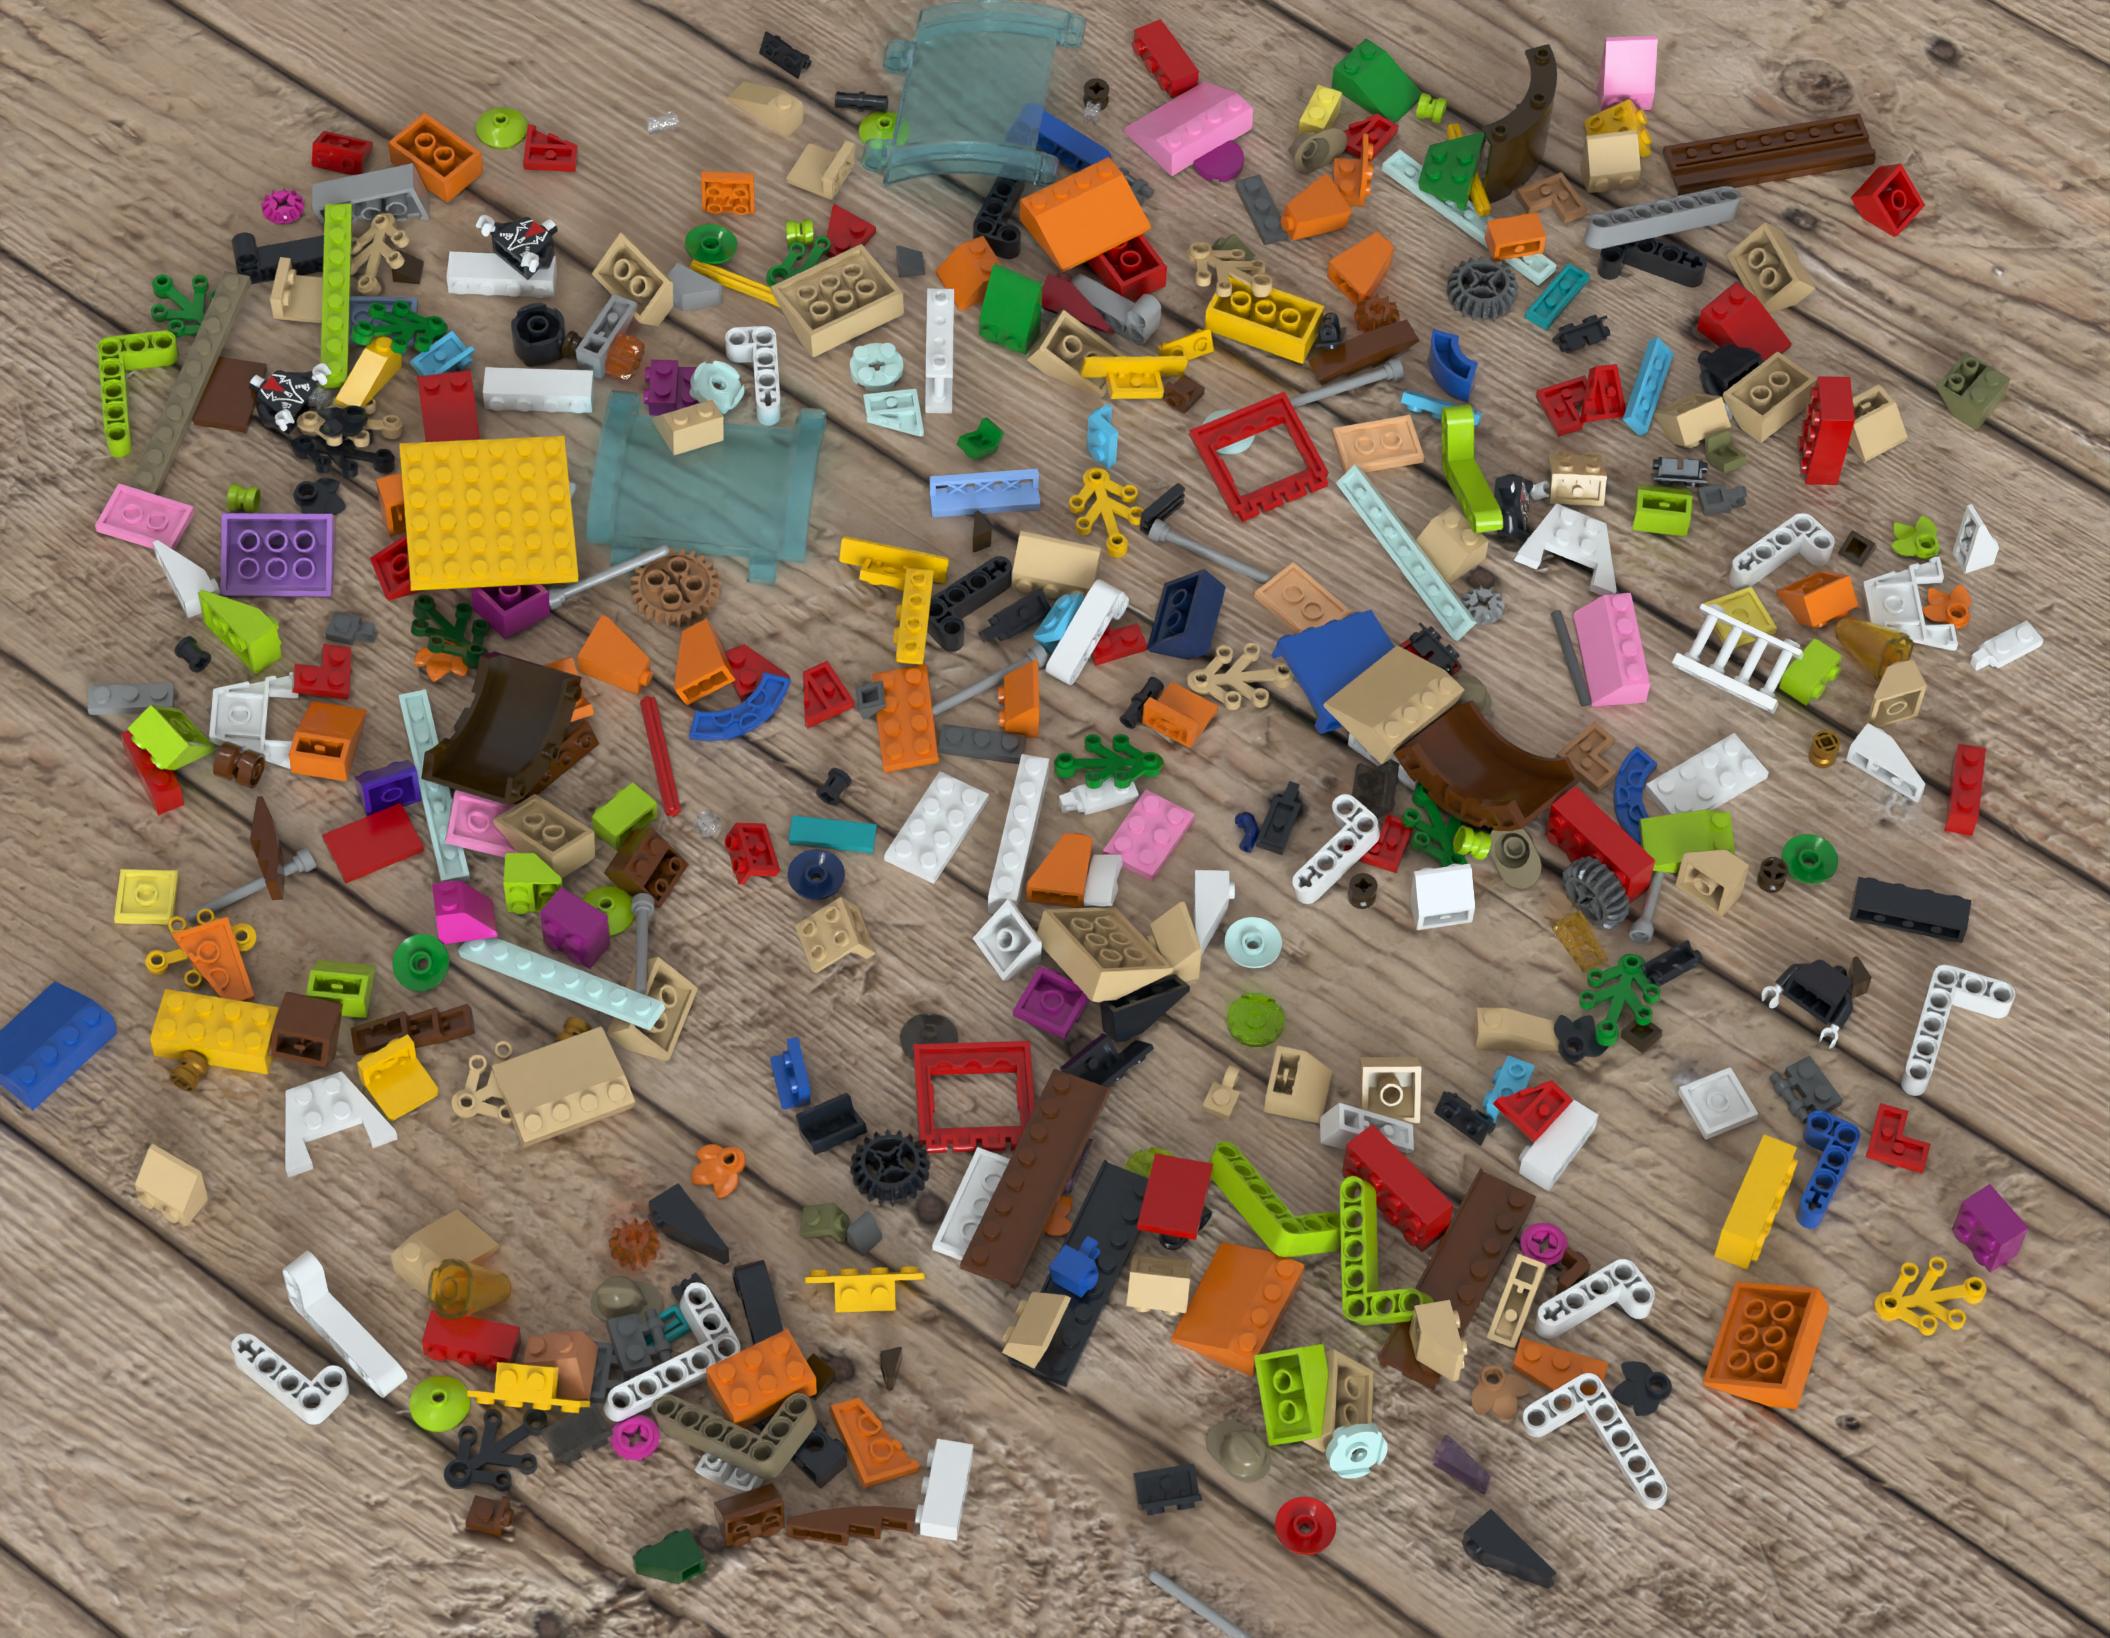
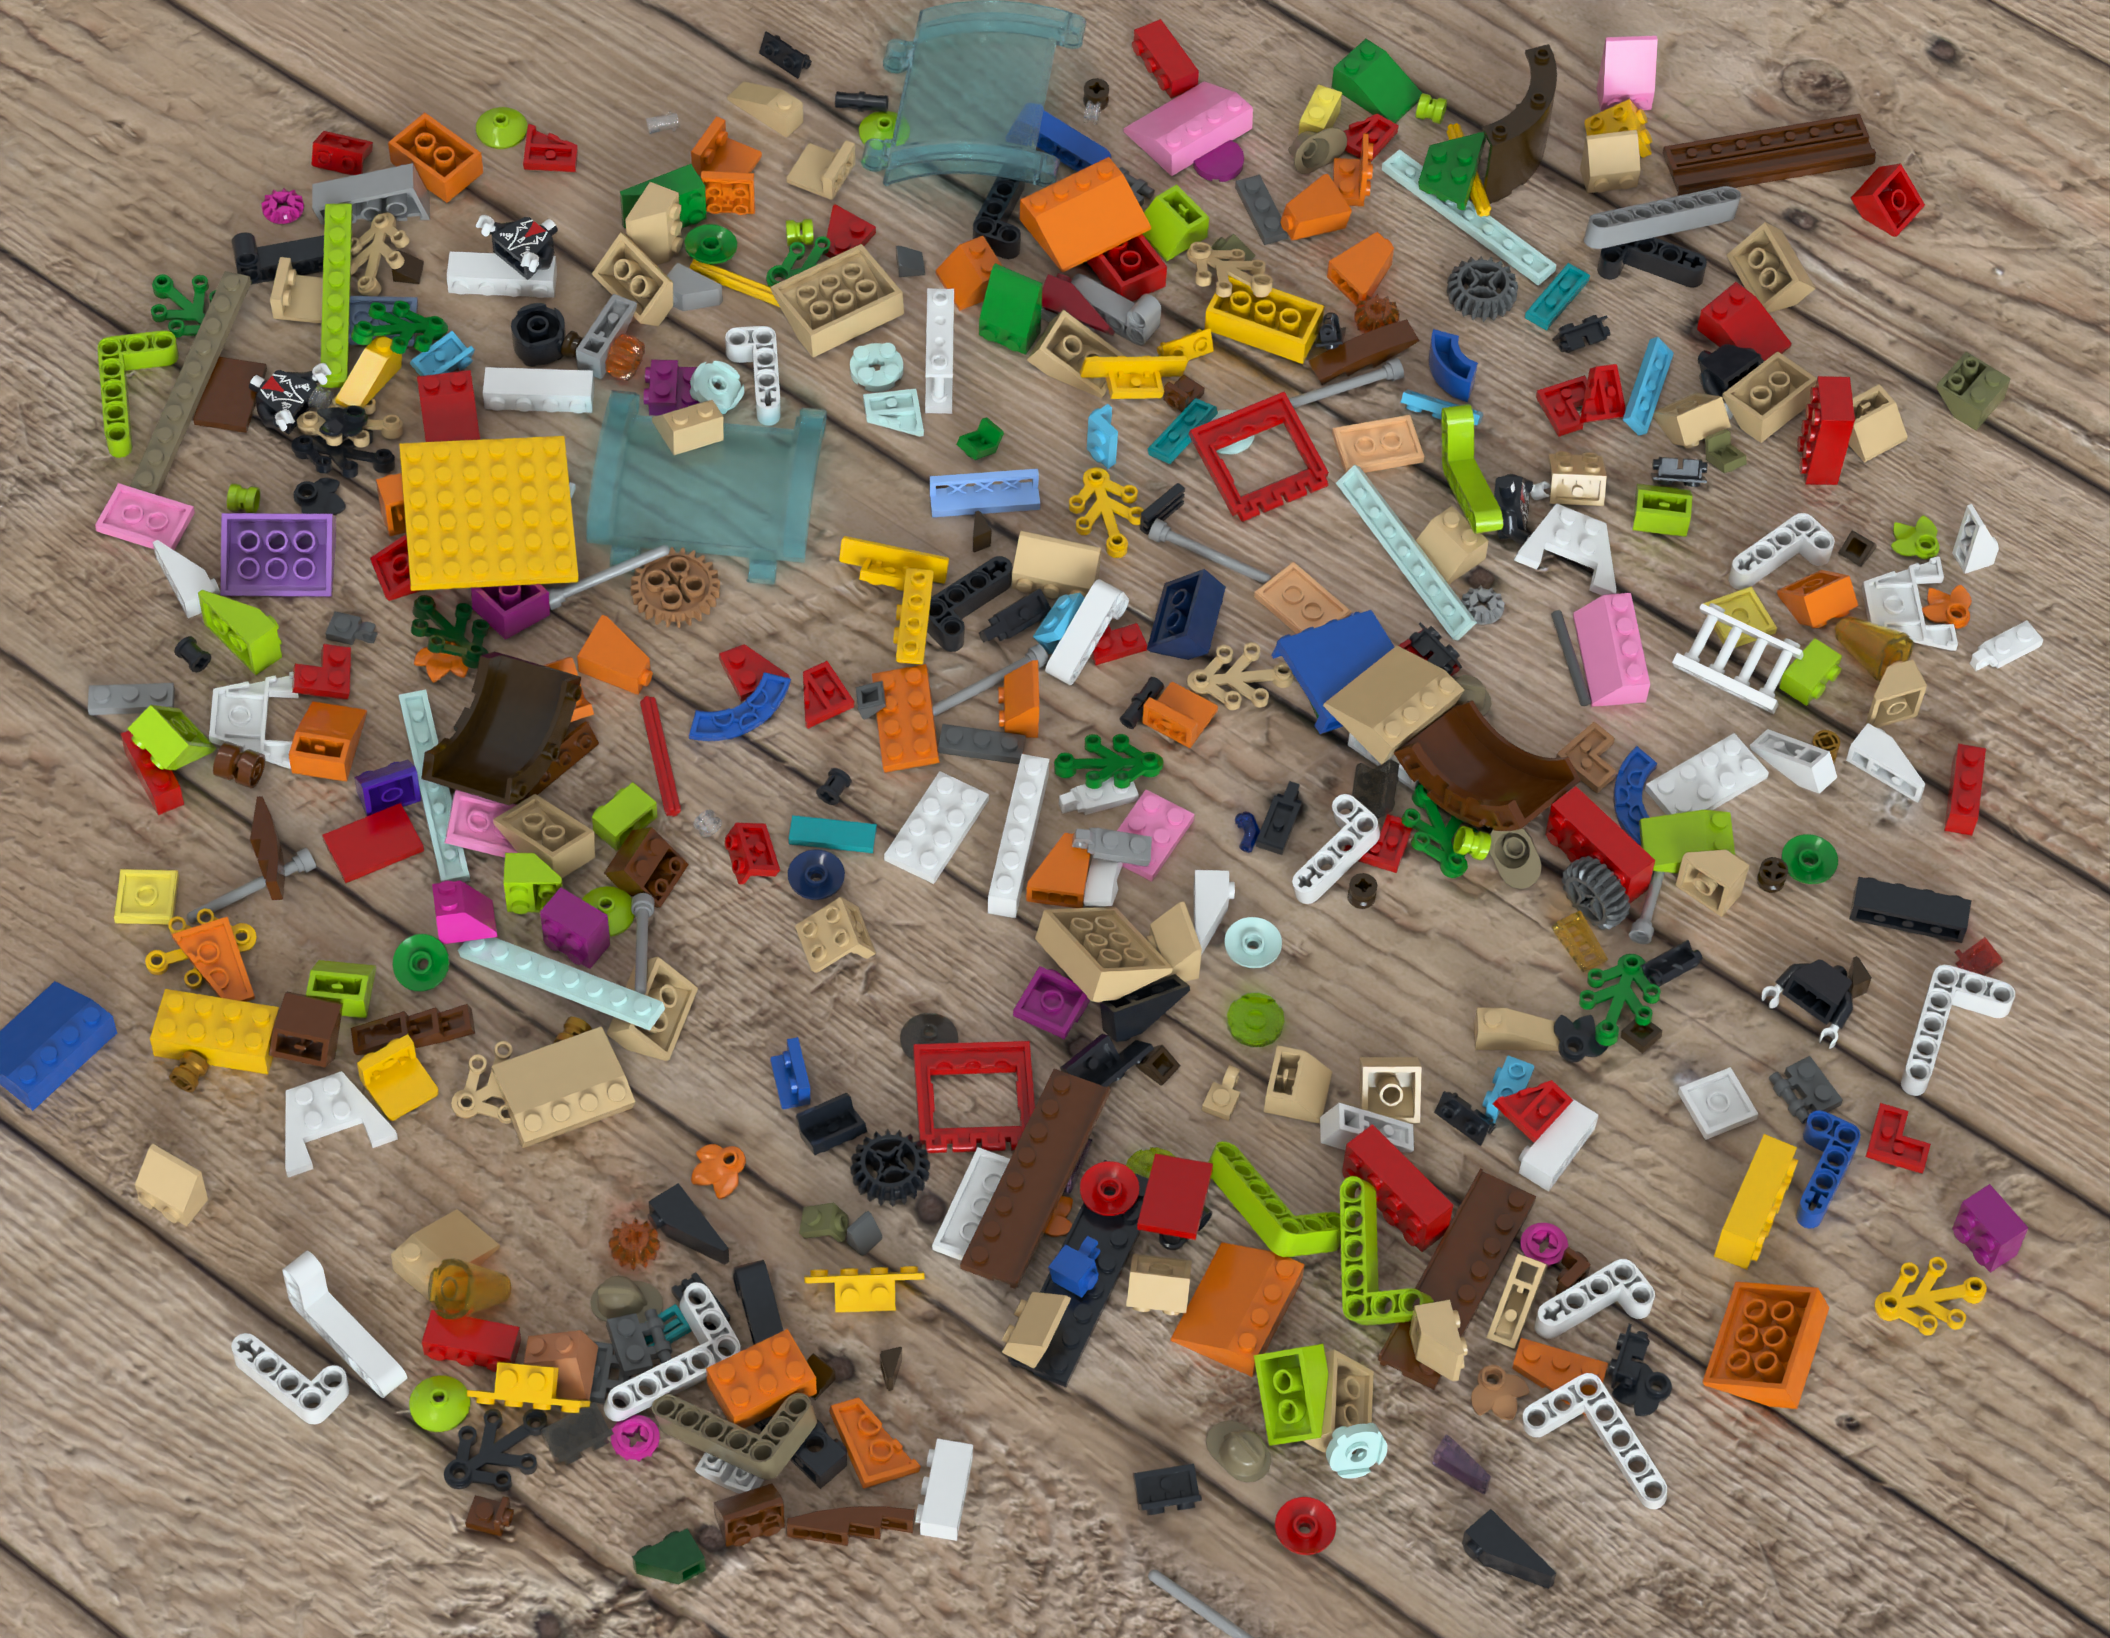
orange slope [674,618,735,706] -> none
white slope [973,899,1042,981] -> none
white slope [1409,864,1475,930] -> none
orange brick [1484,212,1546,262] -> none
medium nougat plate [1516,172,1588,224] -> none
dark grey plate [1697,483,1747,516] -> none
none -> green slope [620,164,707,229]
none -> tan slope [626,182,683,265]
none -> orange bracket [691,116,762,175]
none -> light grey hinge [1072,828,1152,866]
none -> red dish [1080,1161,1139,1216]
none -> dark brown slope [1136,1045,1181,1086]
none -> lime slope [1143,184,1209,261]
none -> teal tile [1148,398,1218,464]
none -> black hinge [1608,1323,1650,1389]
none -> white slope [1750,729,1837,794]
none -> clear red bracket [1954,937,2004,976]

